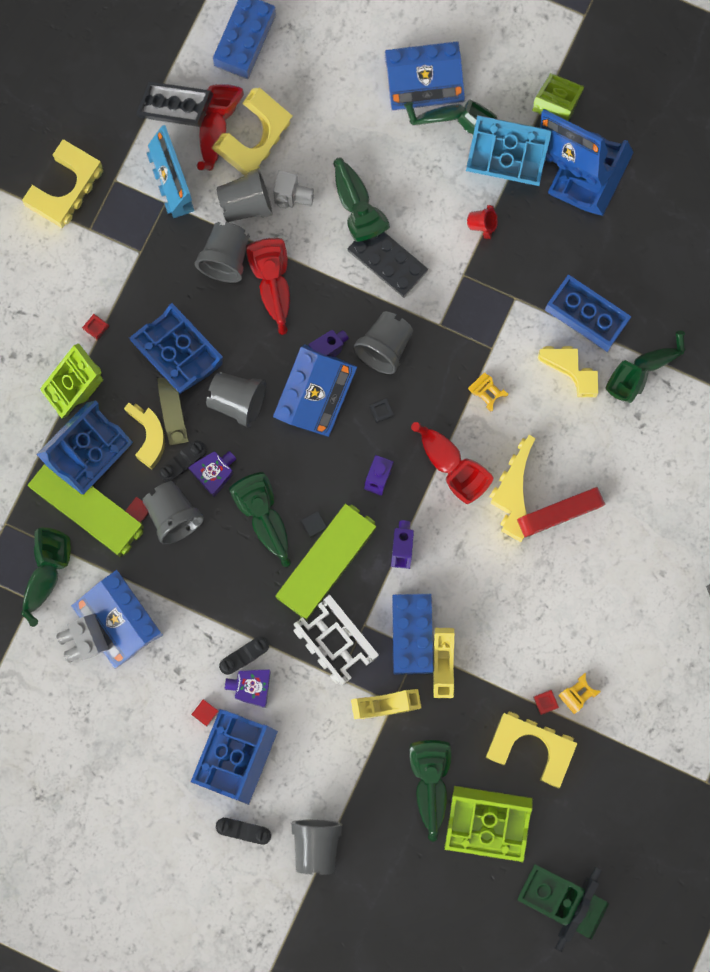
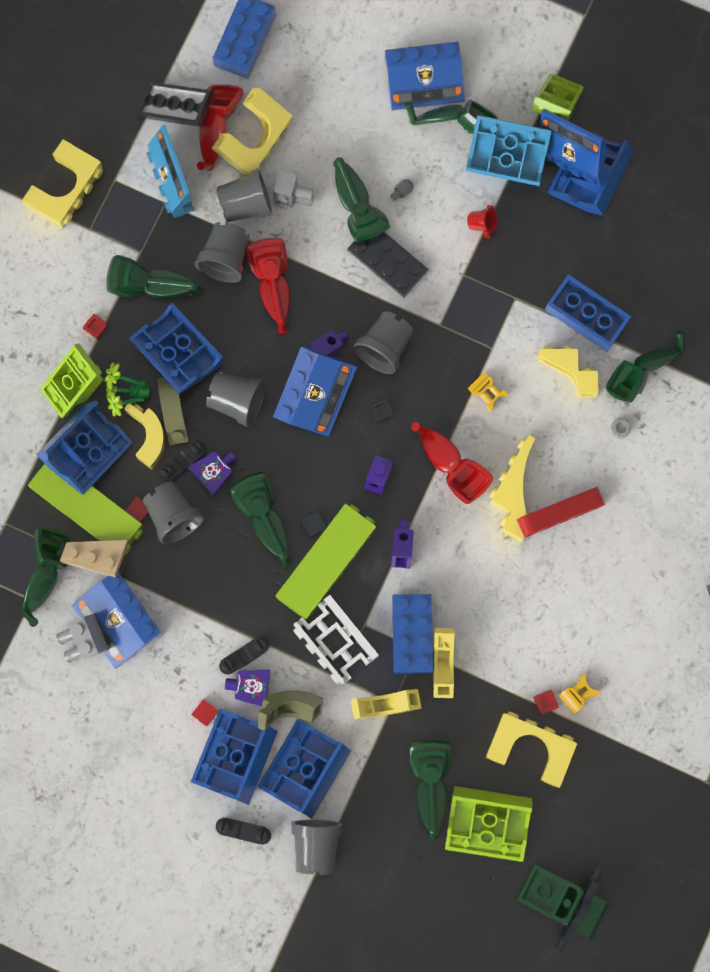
none -> tan wing [60,540,129,578]
none -> plant [104,362,149,417]
none -> dark green piece [106,255,204,298]
none -> olive arch [257,690,323,731]
none -> blue piece [258,719,352,819]
none -> dark grey cylinder [390,179,414,201]
none -> light grey tile [611,418,631,438]

